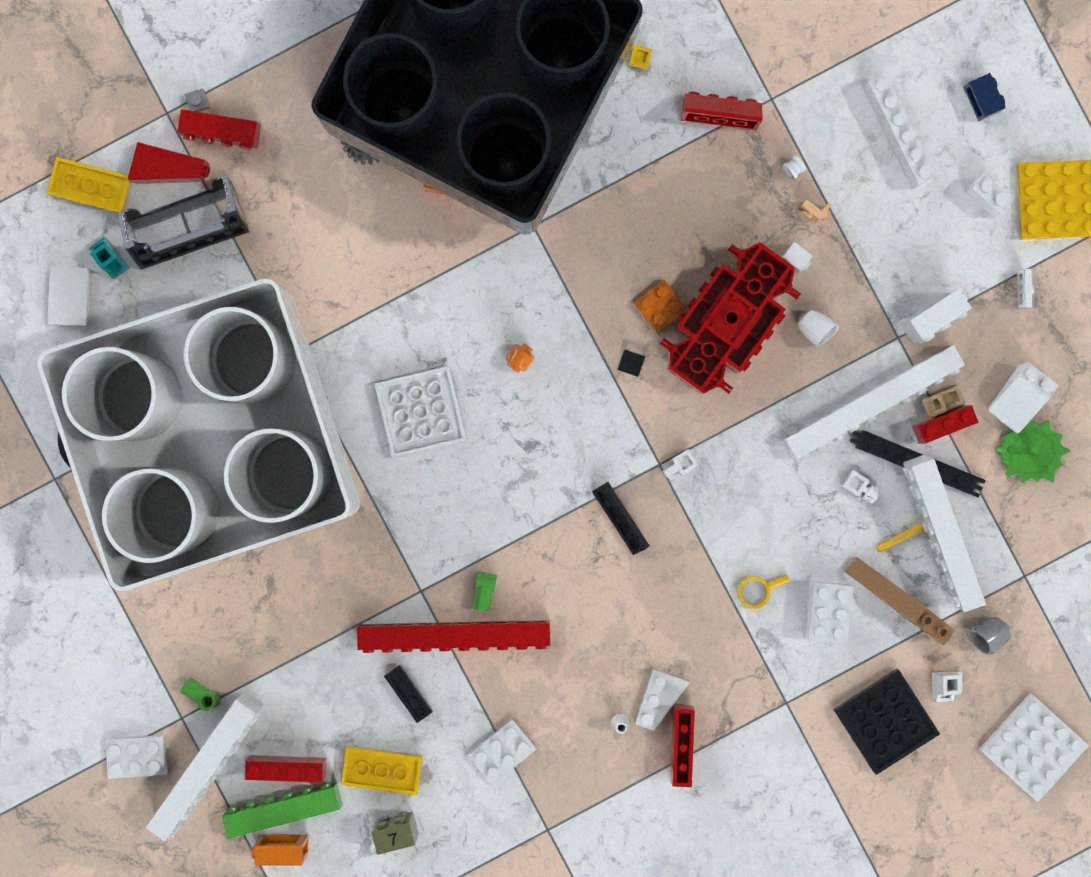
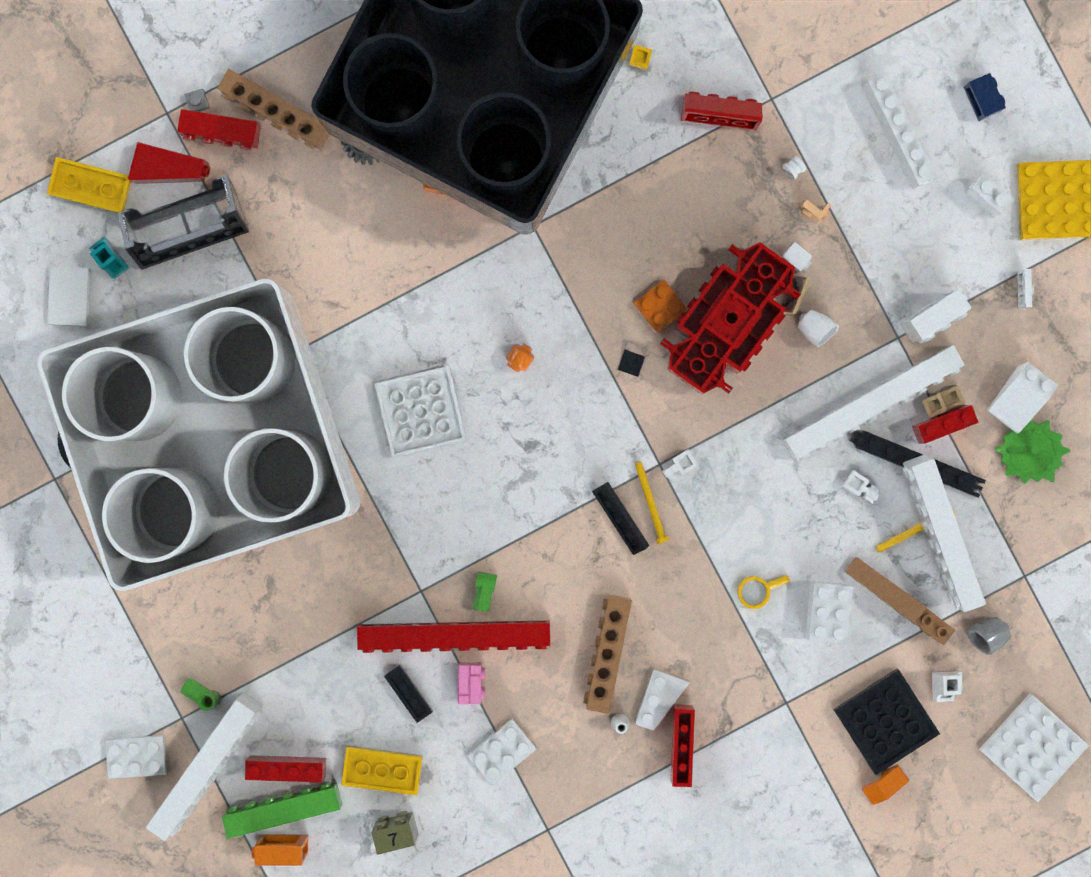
none -> medium nougat brick [217,68,330,150]
none -> bright pink brick [458,662,485,704]
none -> medium nougat brick [583,594,632,714]
none -> yellow bar [635,461,670,544]
none -> slope [781,276,810,316]
none -> orange slope [862,765,910,805]

